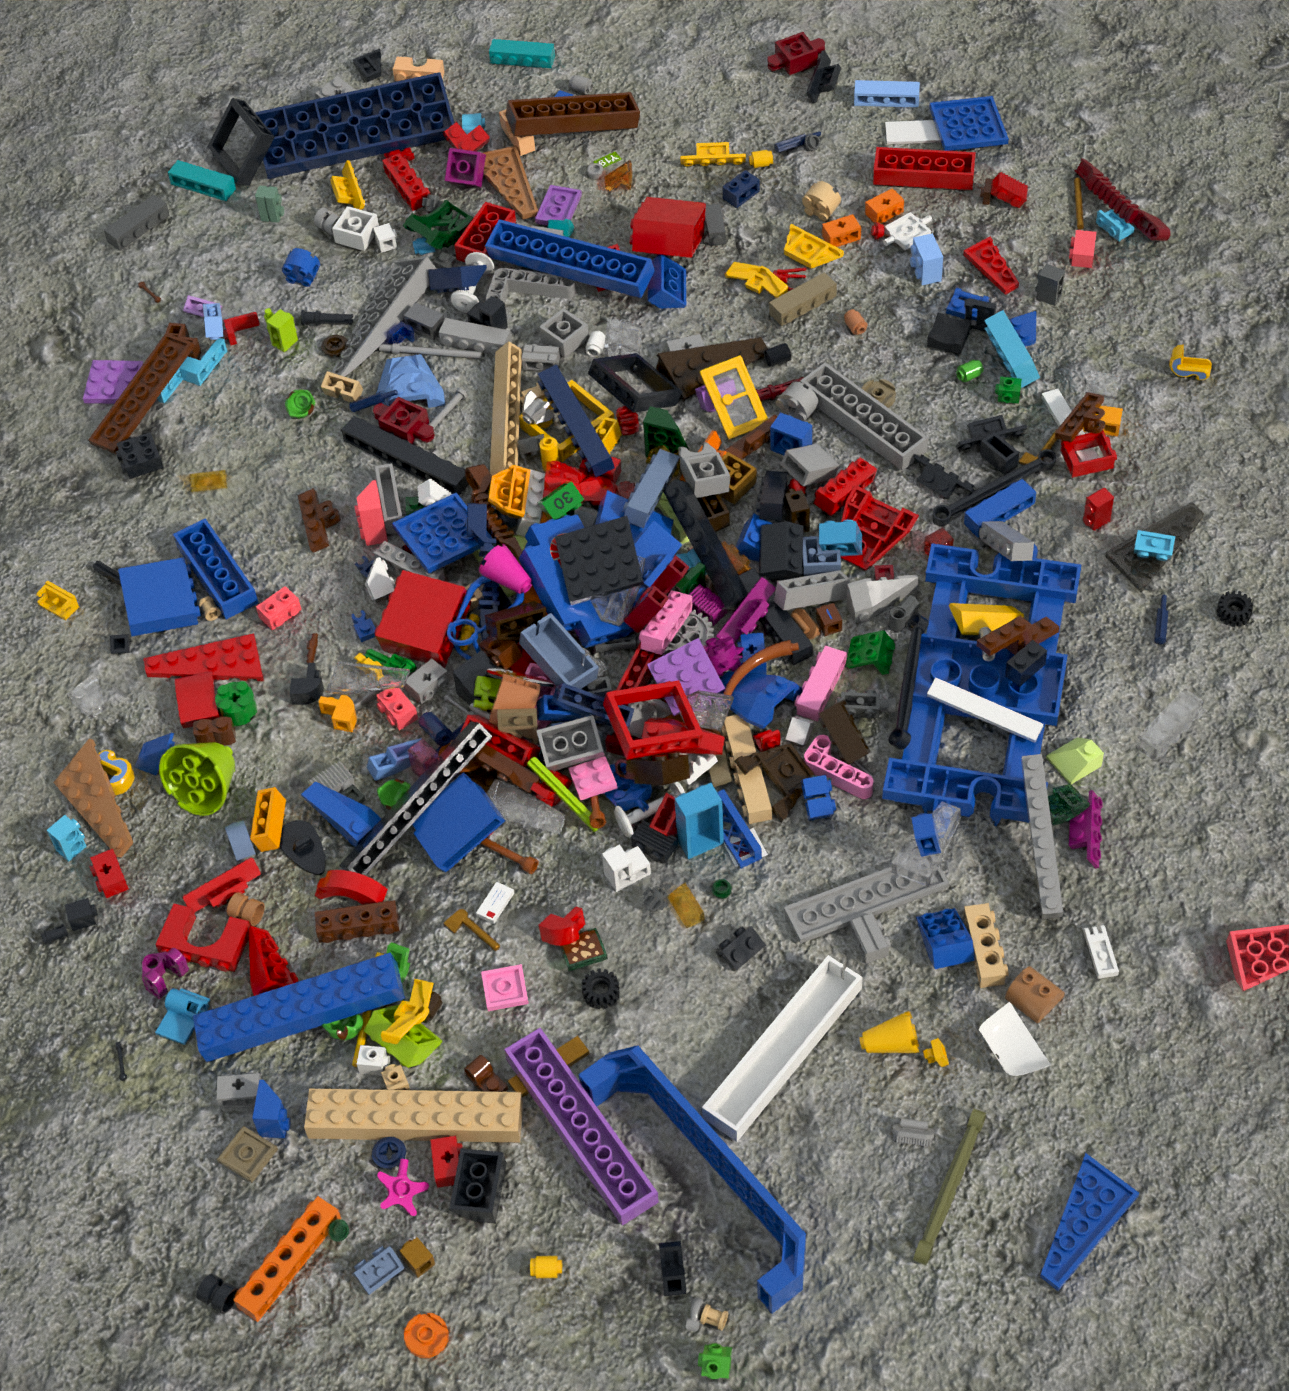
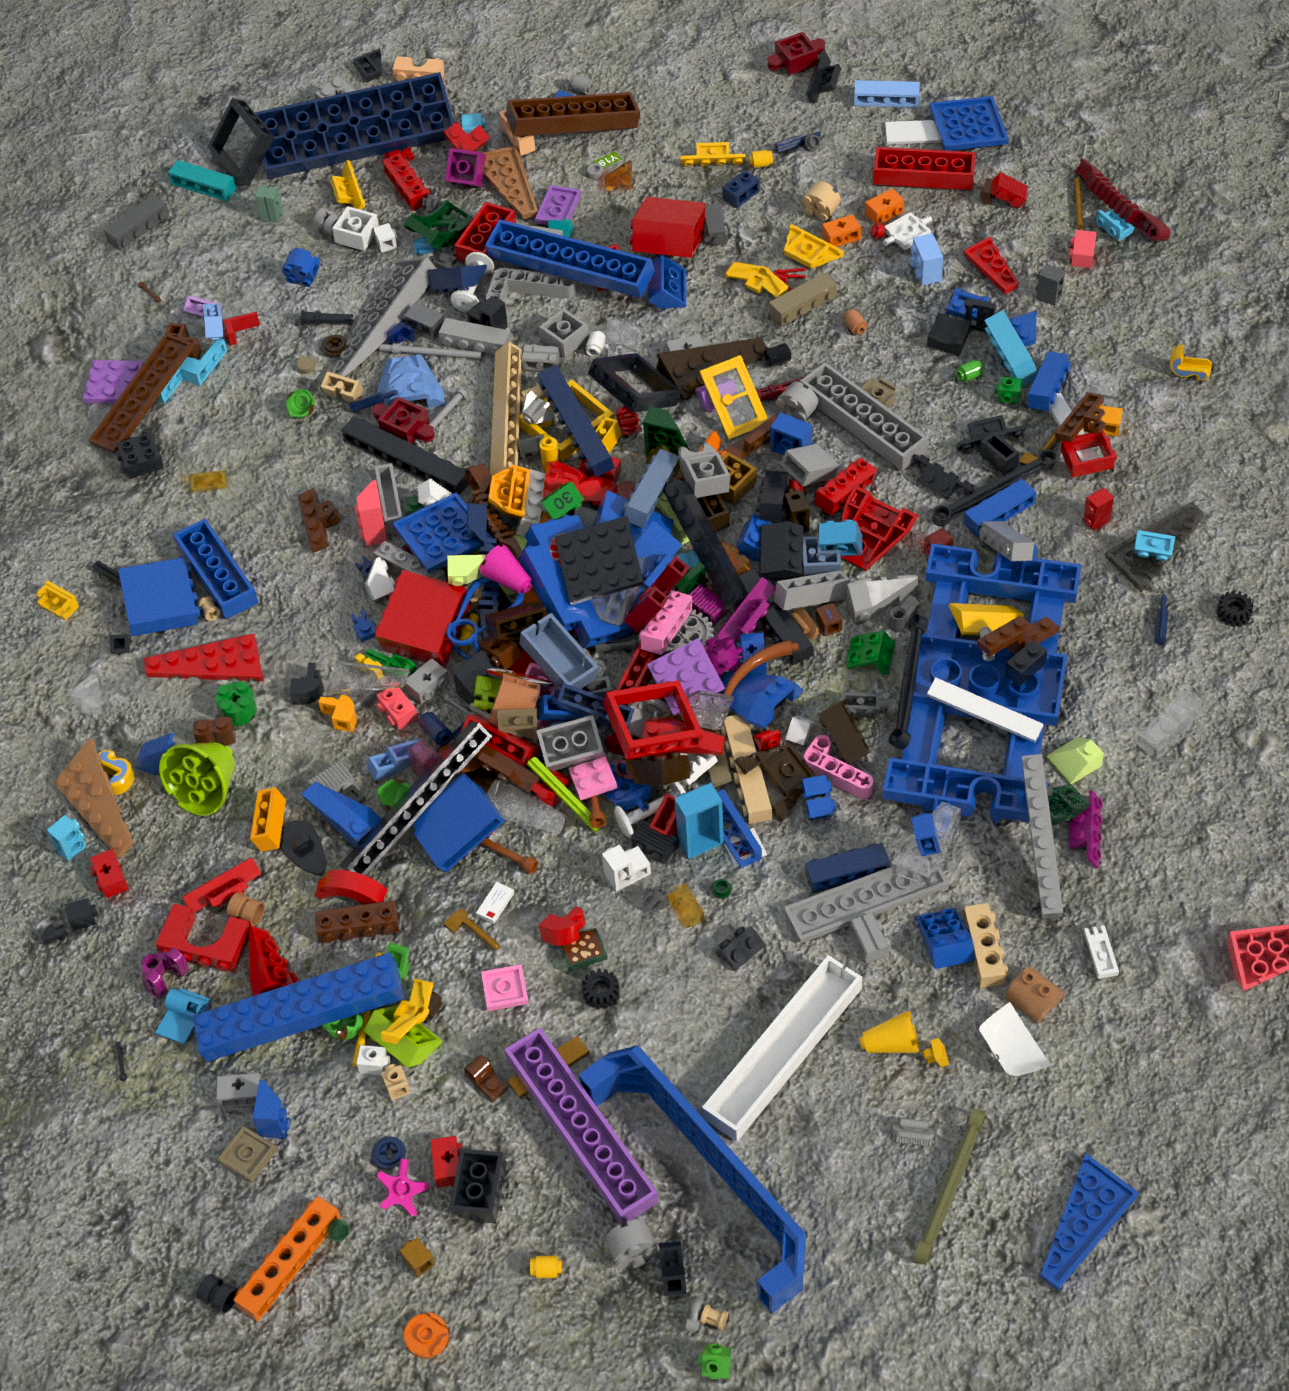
red slope [175,671,220,729] -> none
sand blue brick [225,820,256,861] -> none
coral brick [256,586,302,631] -> none
lime brick [264,308,298,352] -> none
tan brick [304,1088,523,1143] -> none
reddish brown piece [306,633,318,663] -> none
sand blue bracket [352,1245,405,1295] -> none
teal brick [489,39,555,69] -> none
bright pink brick [794,646,847,722] -> none
dark red plate [874,565,894,581] -> none
none -> dark tan tile [297,356,317,374]
none -> yellowish green slope [447,555,486,586]
none -> light grey brick [606,1220,658,1268]
none -> dark blue brick [805,843,890,893]
none -> blue brick [1028,351,1071,411]

